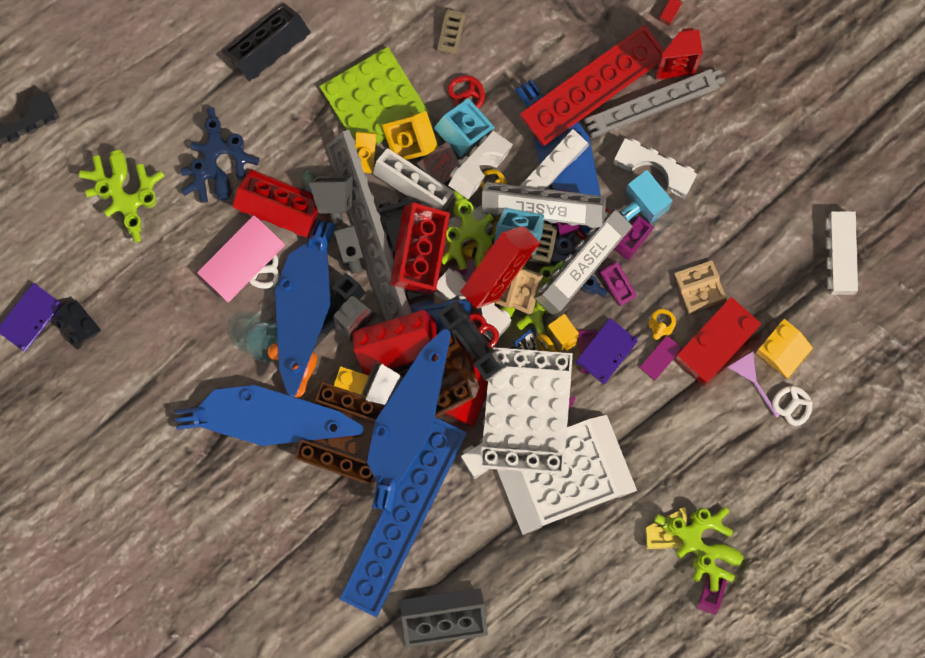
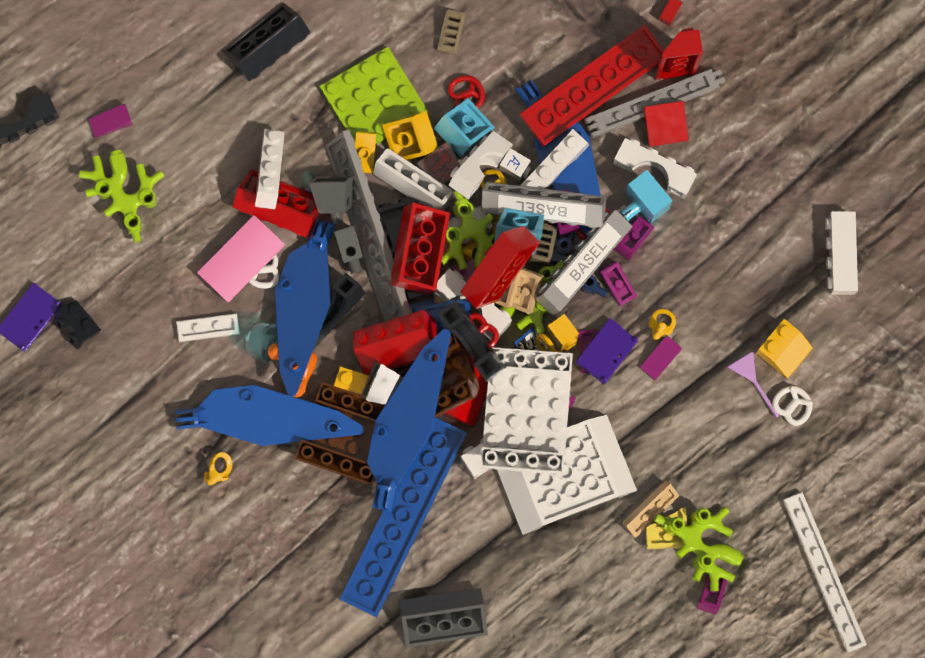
dark blue plant [181,107,260,203] -> none
dark grey torso [333,296,376,342] -> none
tan slope [674,261,727,314] -> none
red brick [675,297,761,386] -> none
none -> magenta slope [89,104,133,138]
none -> white tile [176,313,240,342]
none -> yellow piece [204,452,232,485]
none -> white brick [255,129,285,209]
none -> white brick [499,148,532,182]
none -> tan plate [622,480,679,538]
none -> red tile [643,101,689,147]
none -> white tile [783,492,867,653]

